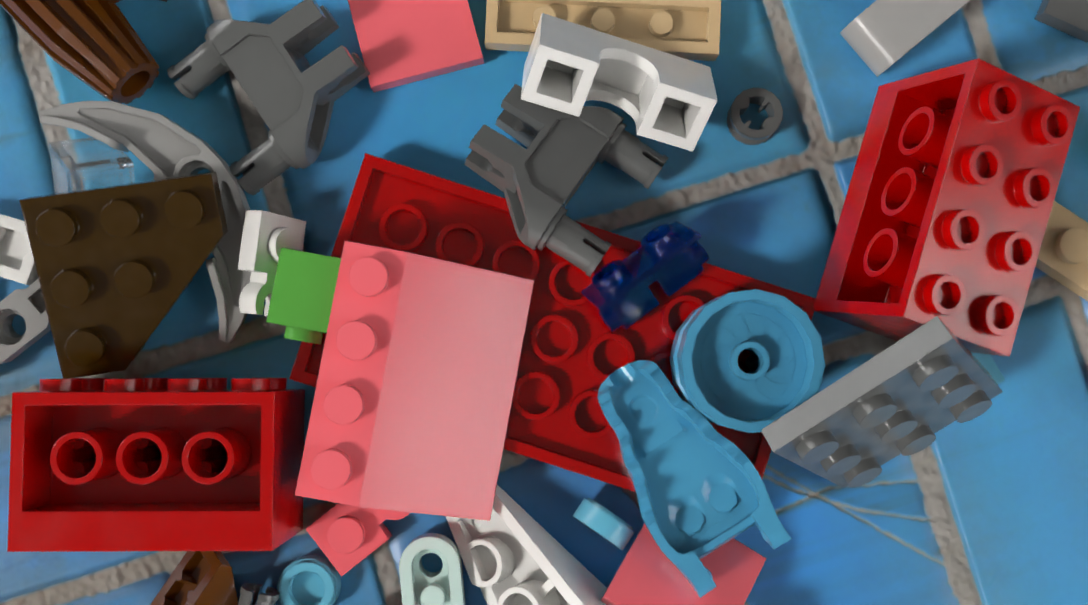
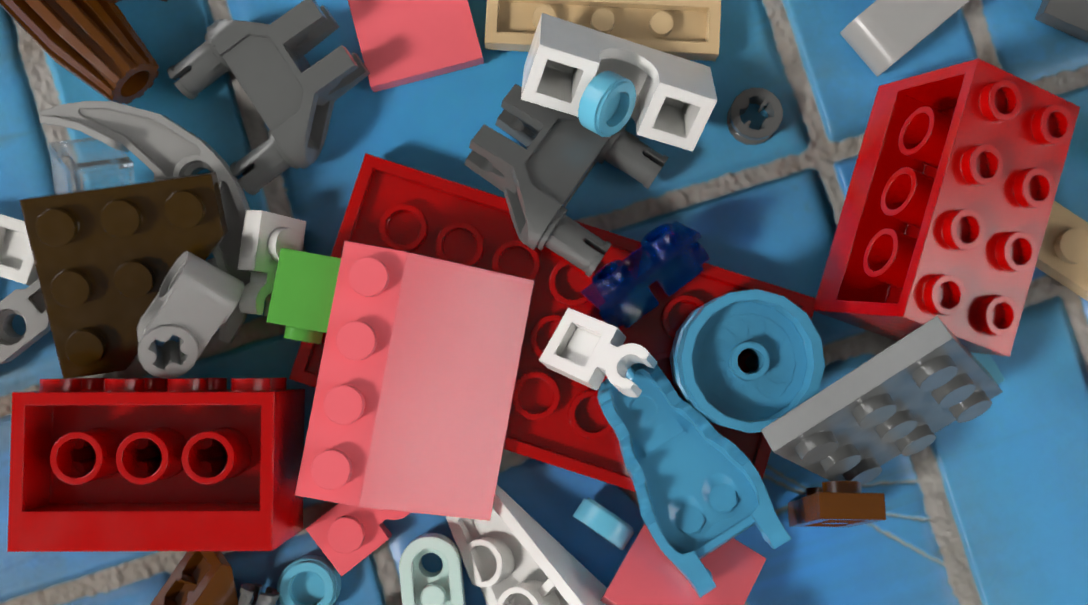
none -> light grey piece [137,251,244,379]
none -> white plate [539,307,657,398]
none -> medium azure tile [578,71,636,137]
none -> reddish brown plate [788,481,886,528]

